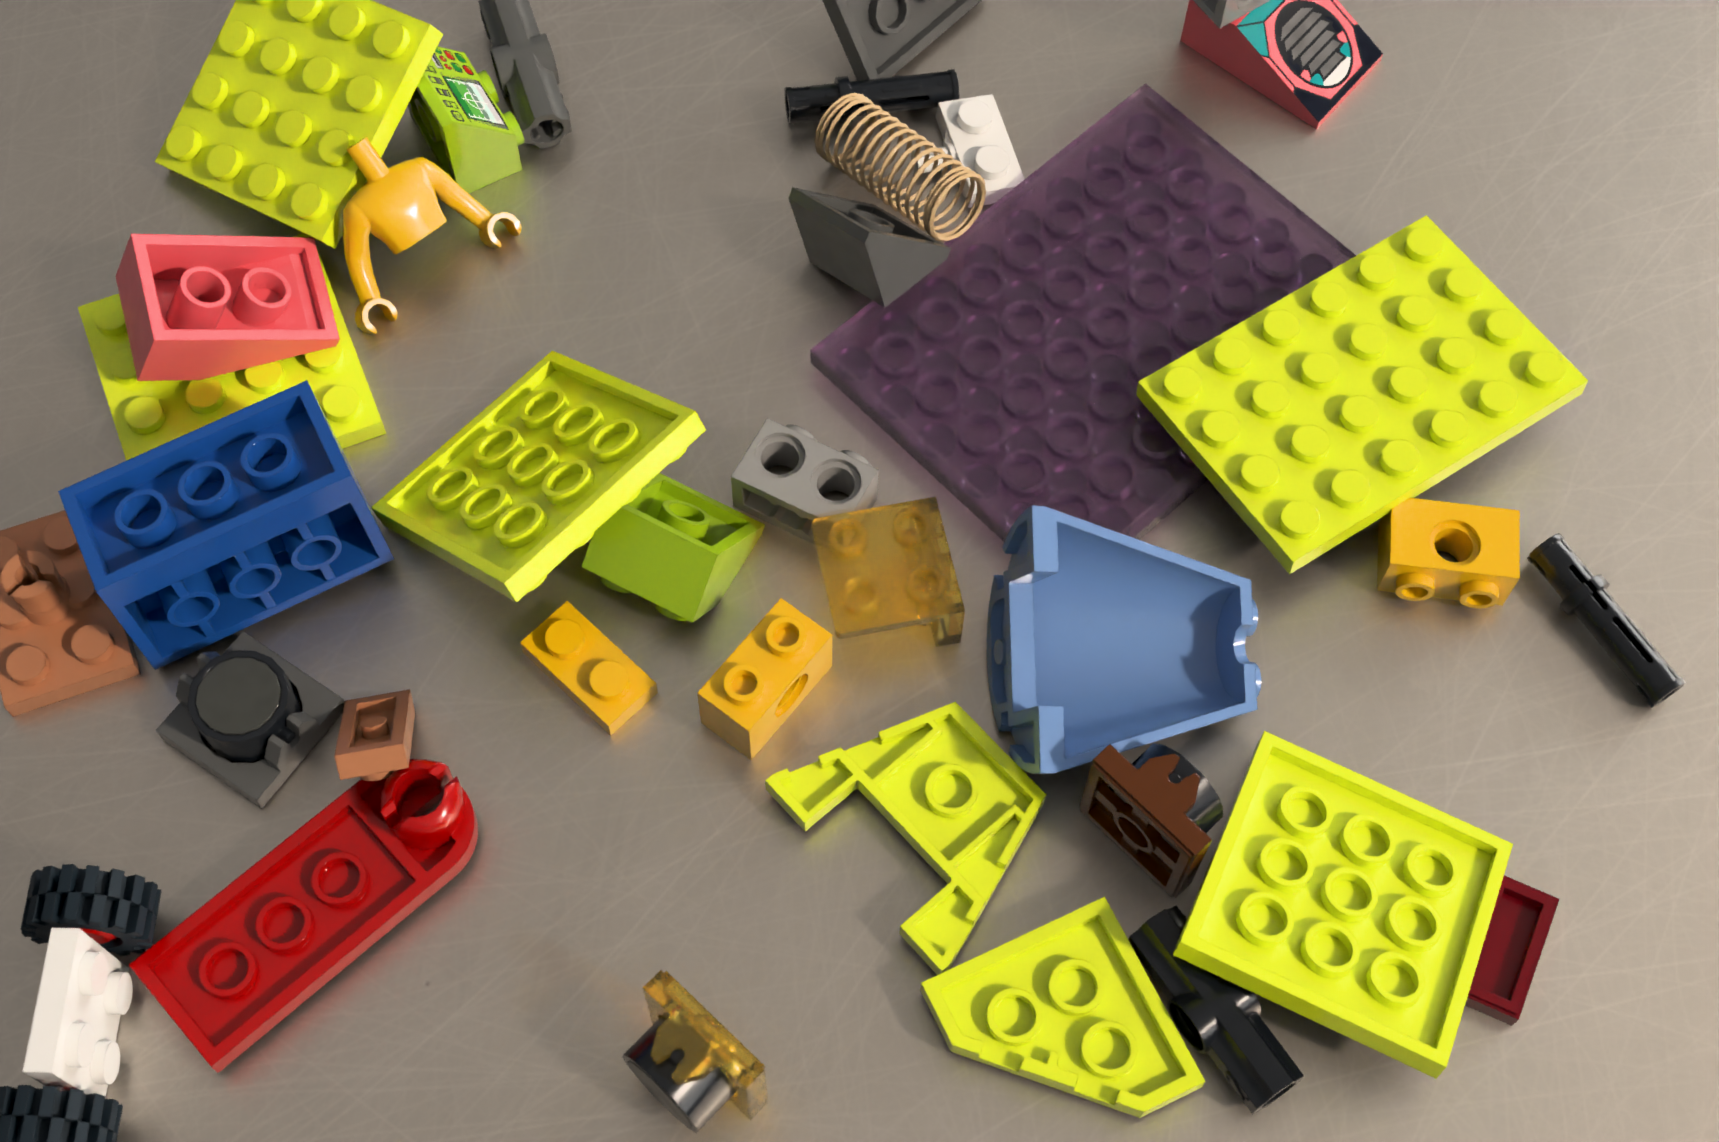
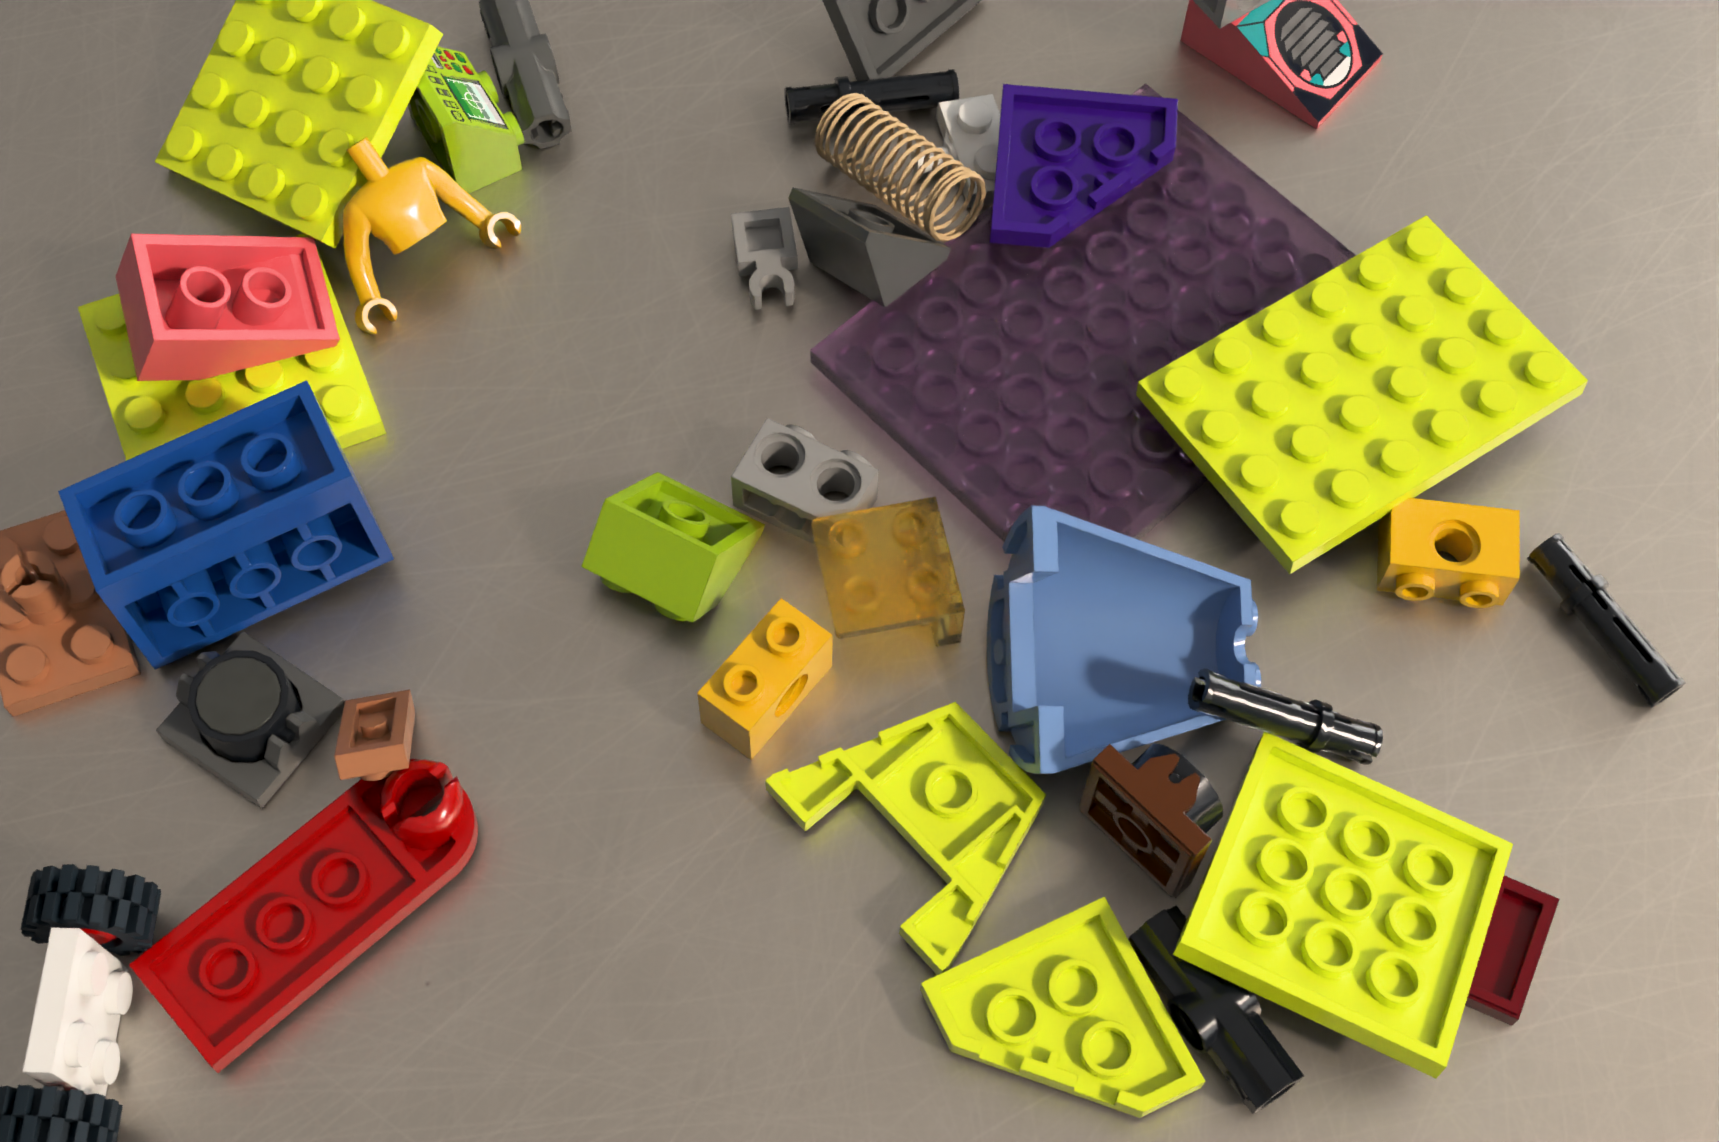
neon yellow plate [371,350,706,602] -> none
yellow plate [520,601,658,736] -> none
clear yellow piece [622,970,768,1133] -> none
none -> light grey plate [731,207,798,310]
none -> dark purple plate [990,84,1178,248]
none -> black pin [1188,668,1383,765]

